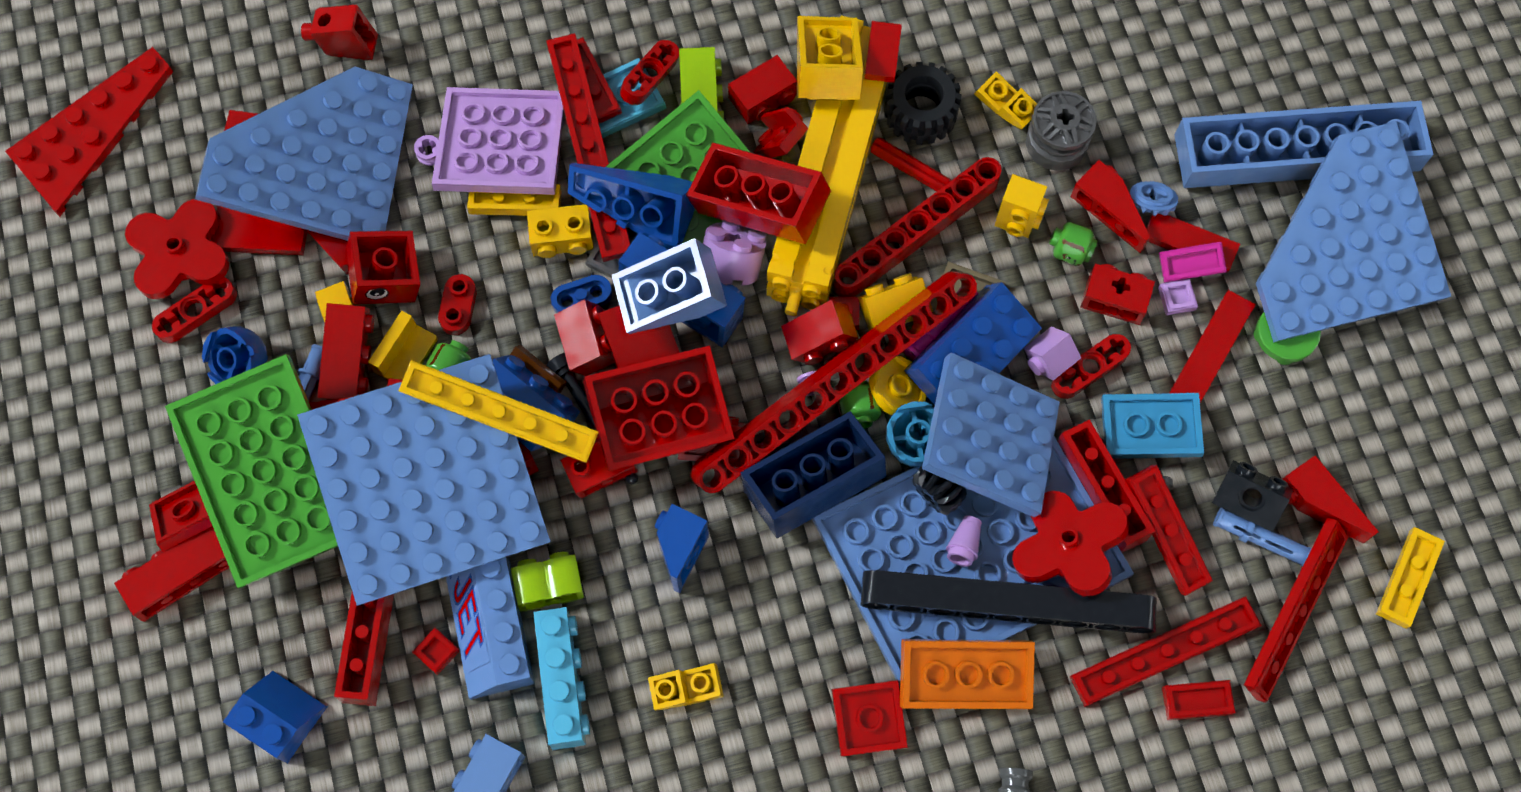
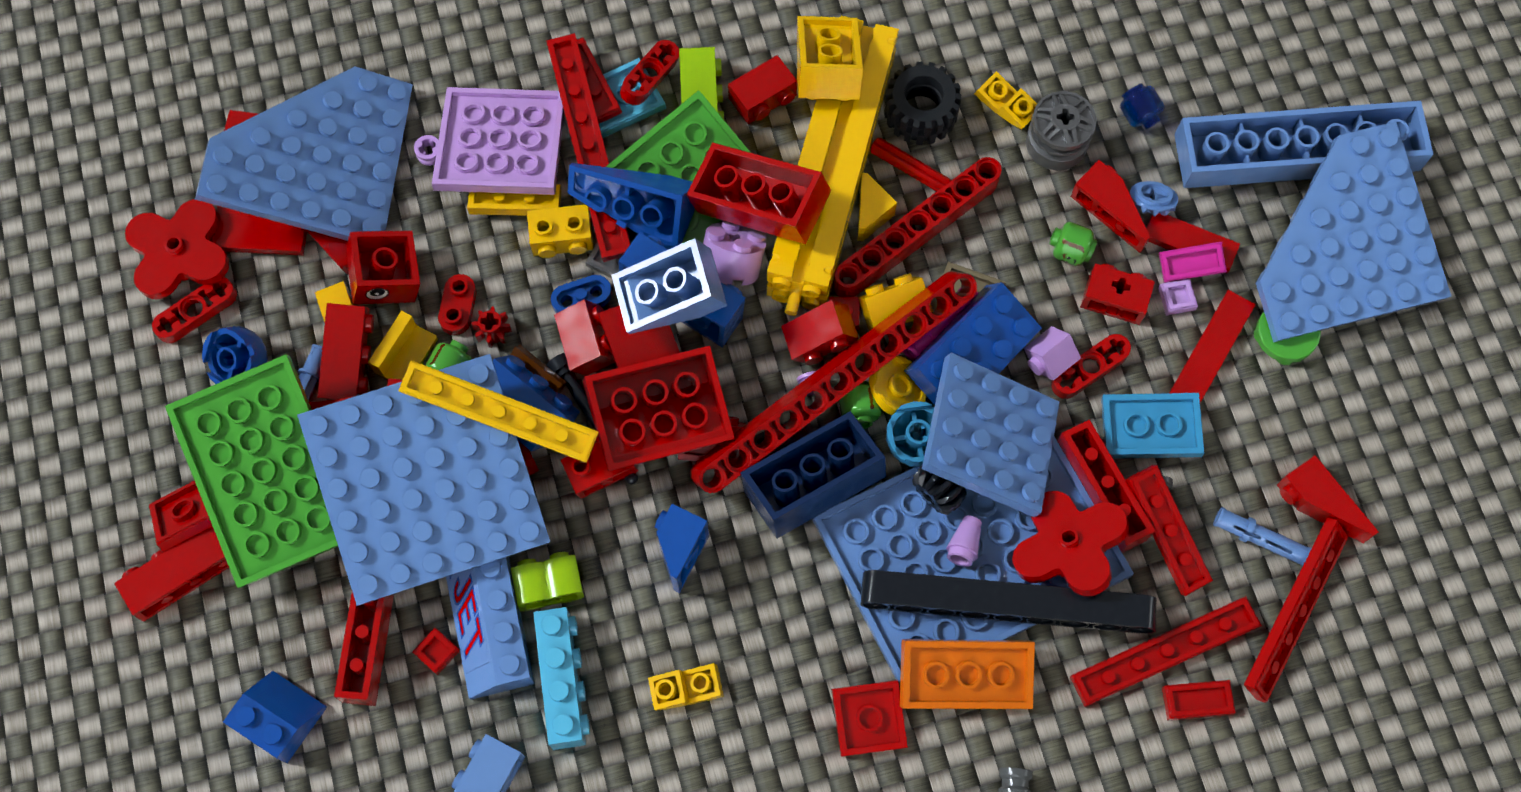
red wing [5,47,173,217] -> none
red torso [301,5,378,60] -> none
red bracket [753,107,808,158] -> none
red tile [864,21,902,83] -> none
yellow brick [994,174,1049,238] -> none
black brick [1212,460,1293,532] -> none
yellow plate [1376,527,1445,629] -> none
none -> red gear [471,306,512,348]
none -> yellow slope [857,173,897,241]
none -> clear blue head [1120,83,1165,130]

